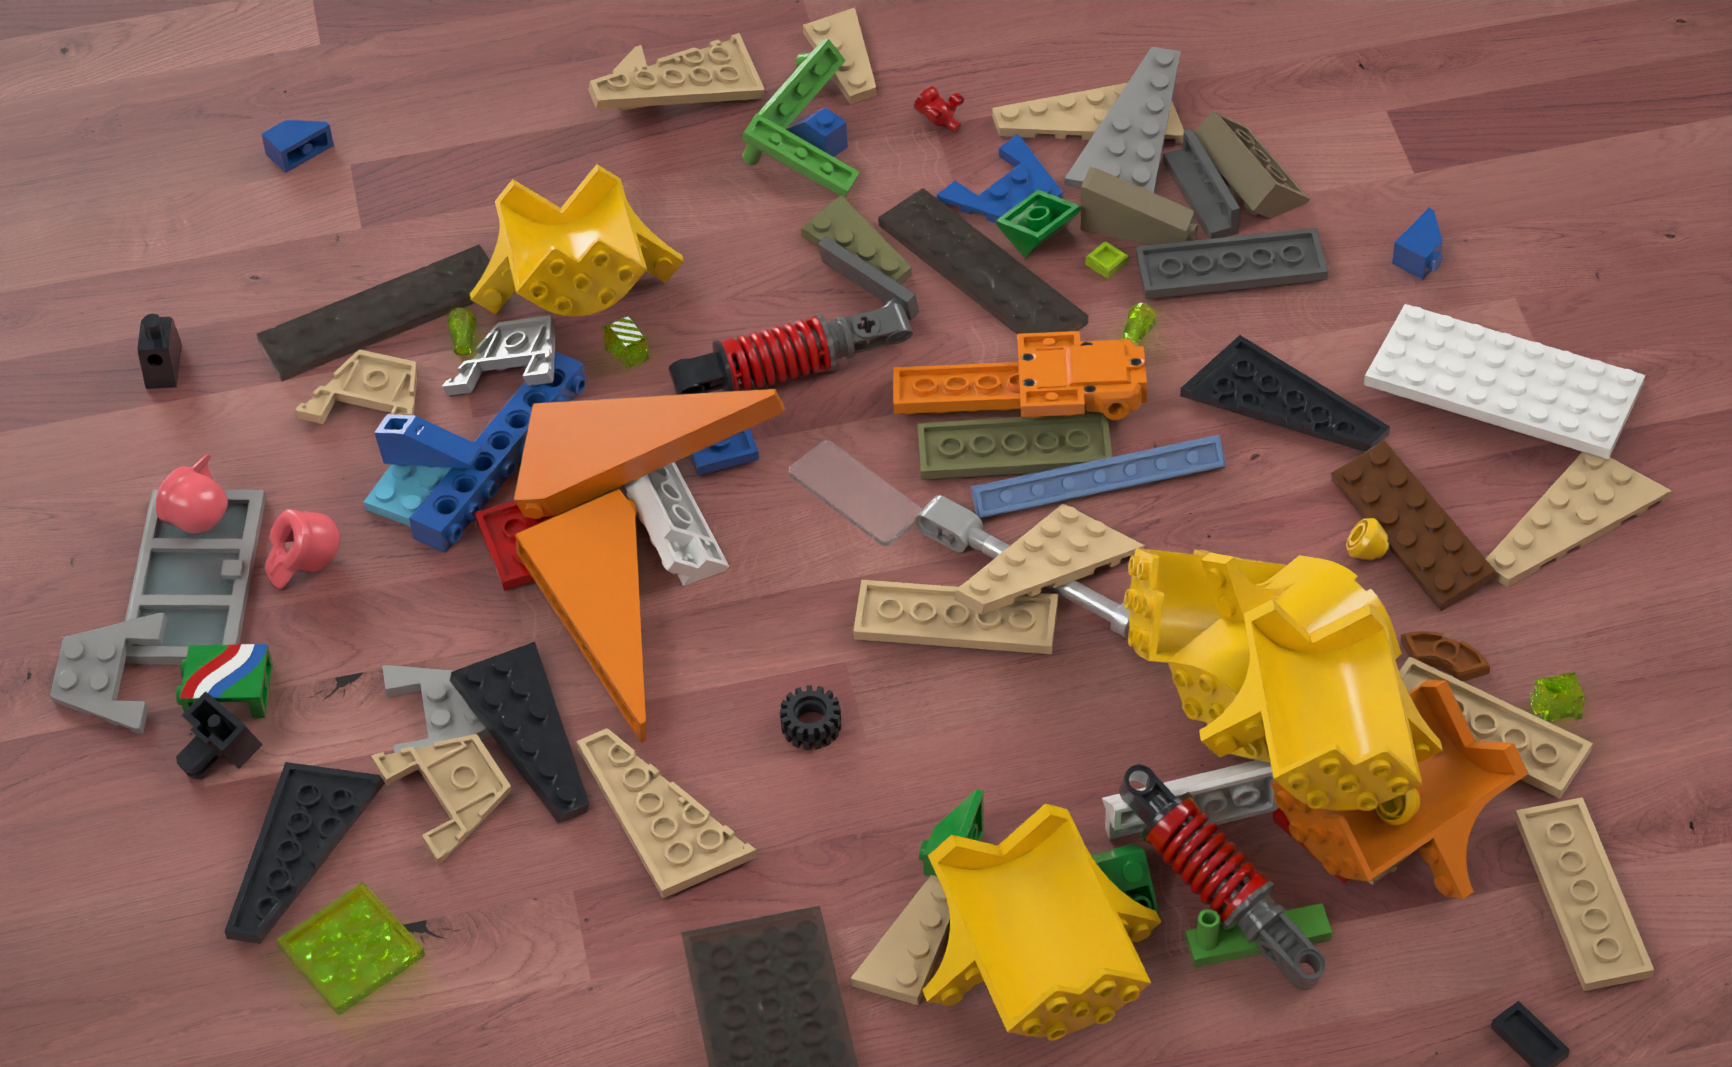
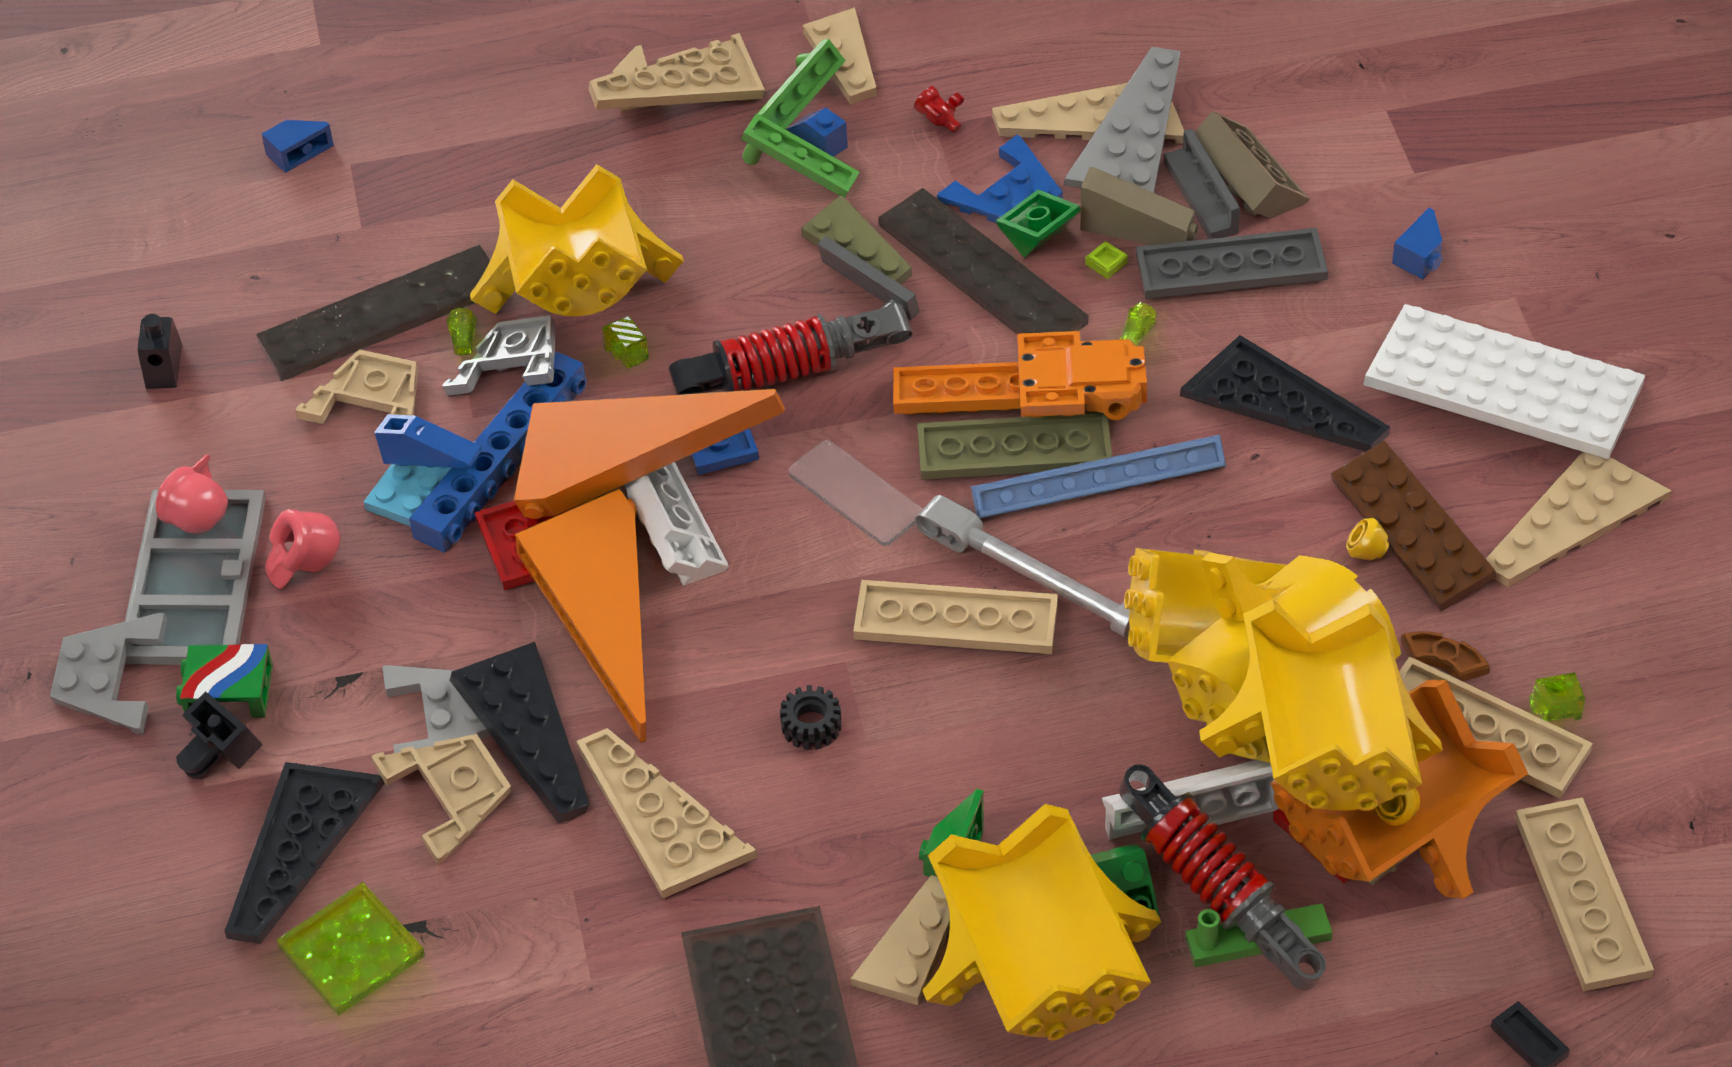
tan wing [954,504,1145,615] -> none

